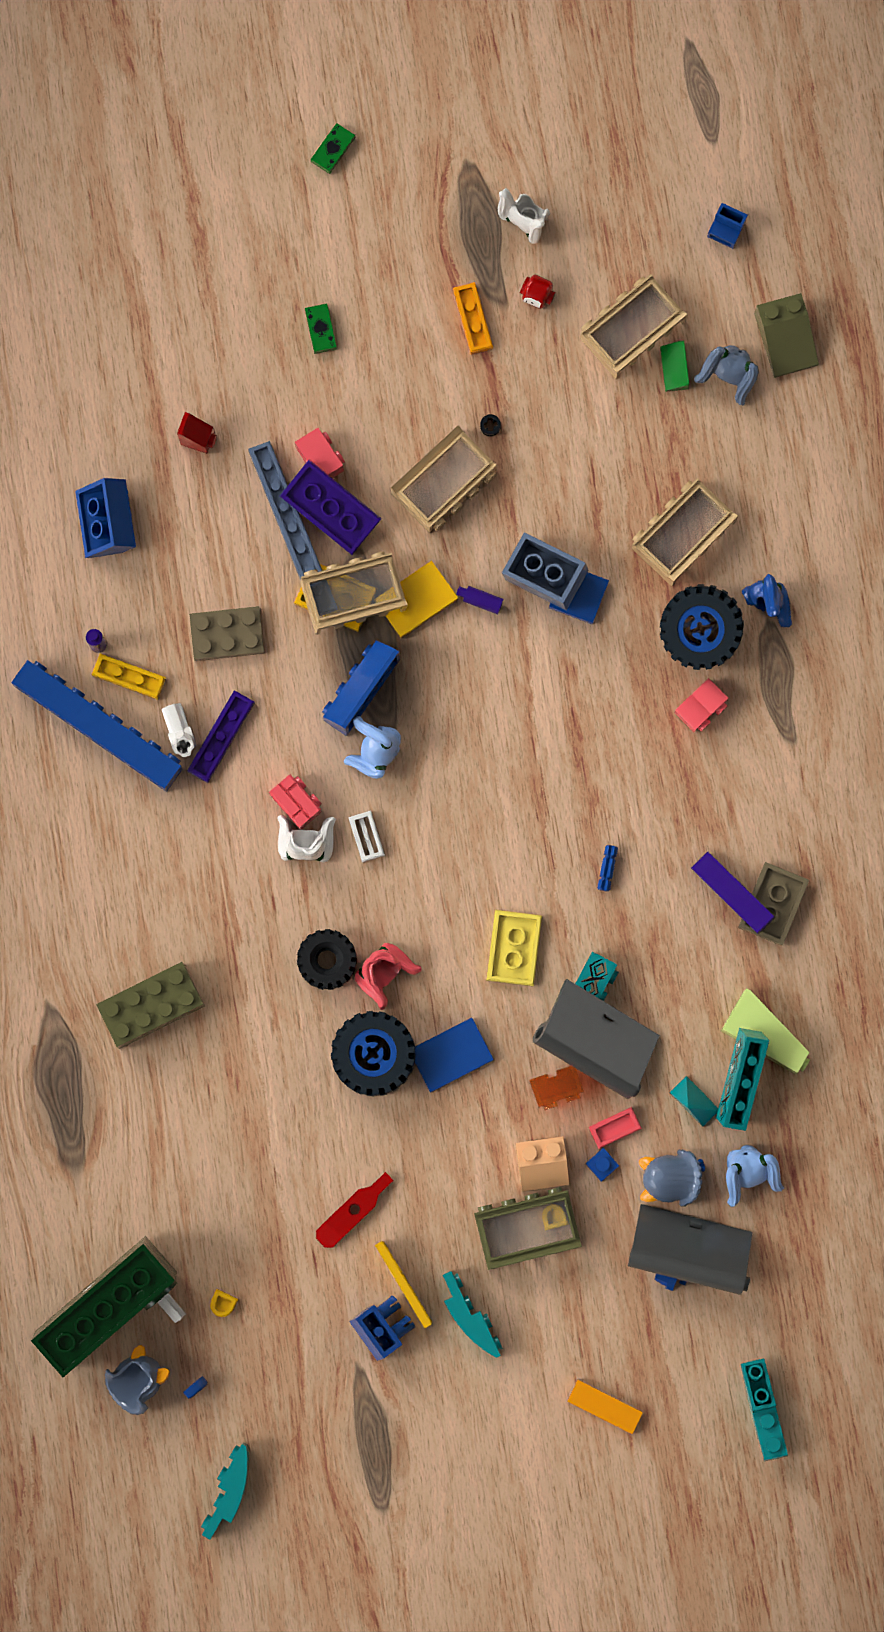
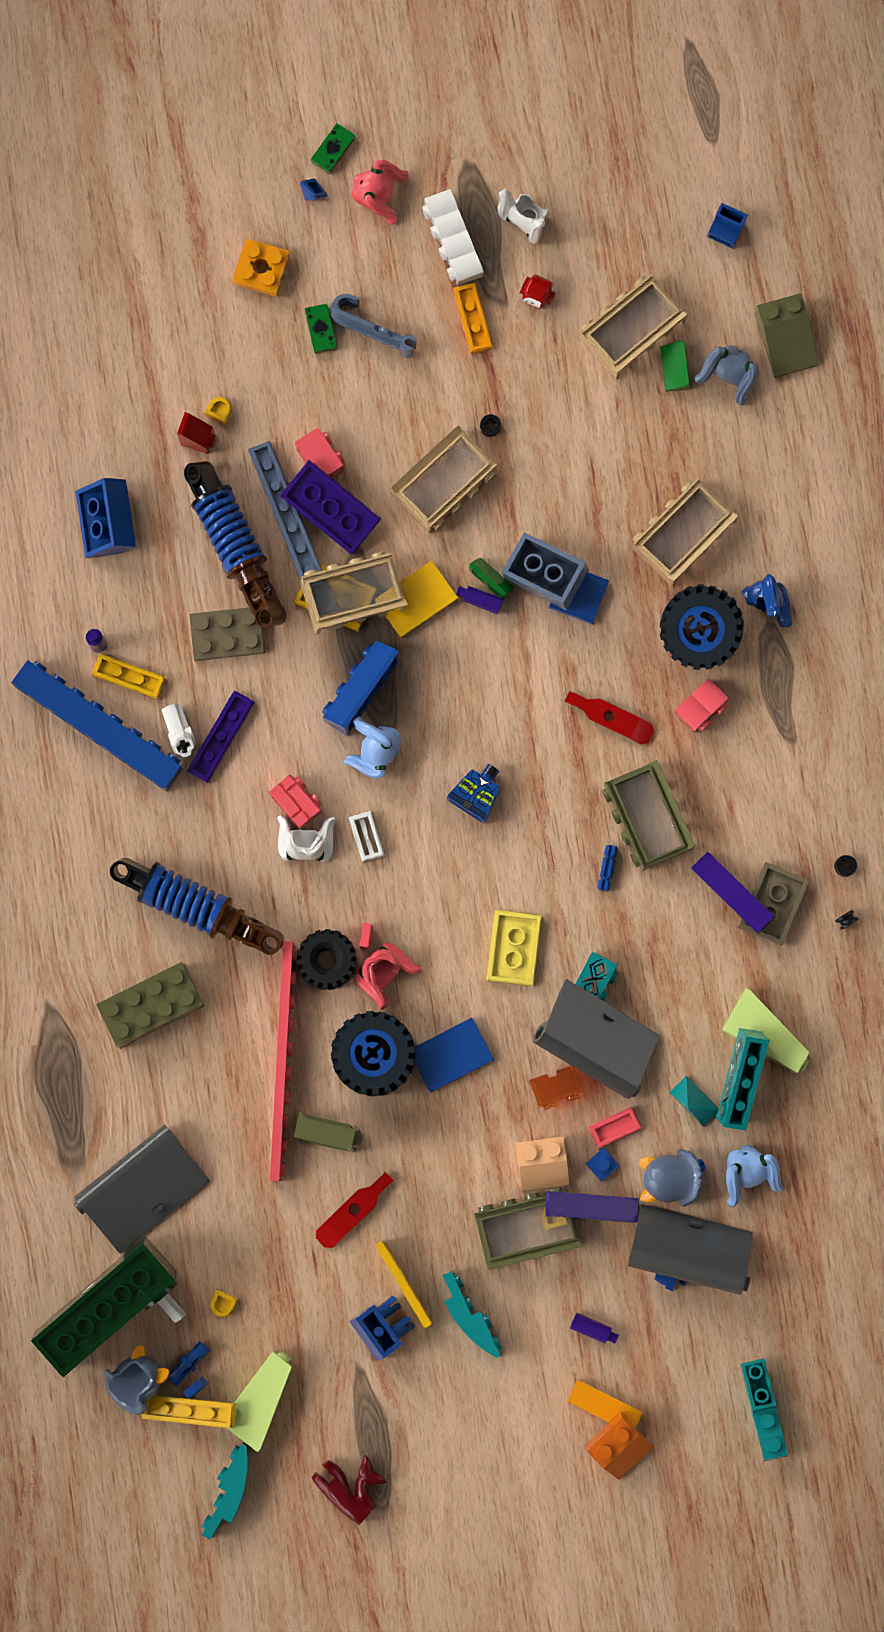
none -> dark grey door [73,1124,210,1253]
none -> piece [110,858,284,955]
none -> yellow tile [142,1395,237,1428]
none -> blue pin [168,1341,211,1386]
none -> piece [184,461,286,628]
none -> yellow tile [204,397,232,425]
none -> yellowish green slope [227,1351,293,1452]
none -> light orange brick [232,238,290,297]
none -> coral plate [270,941,298,1181]
none -> olive window [294,1110,363,1153]
none -> blue slope [300,178,328,201]
none -> dark red piece [311,1455,386,1525]
none -> sand blue piece [330,294,417,358]
none -> coral hair [351,160,409,224]
none -> coral tile [359,923,373,949]
none -> white brick [422,189,484,286]
none -> torso [447,764,500,824]
none -> green slope [469,558,514,599]
none -> dark purple tile [546,1191,638,1223]
none -> red piece [564,691,654,745]
none -> dark purple cylinder [570,1312,619,1344]
none -> orange slope [586,1411,654,1480]
none -> window [602,760,695,871]
none -> black bush [834,855,857,877]
none -> black bush [835,909,859,930]

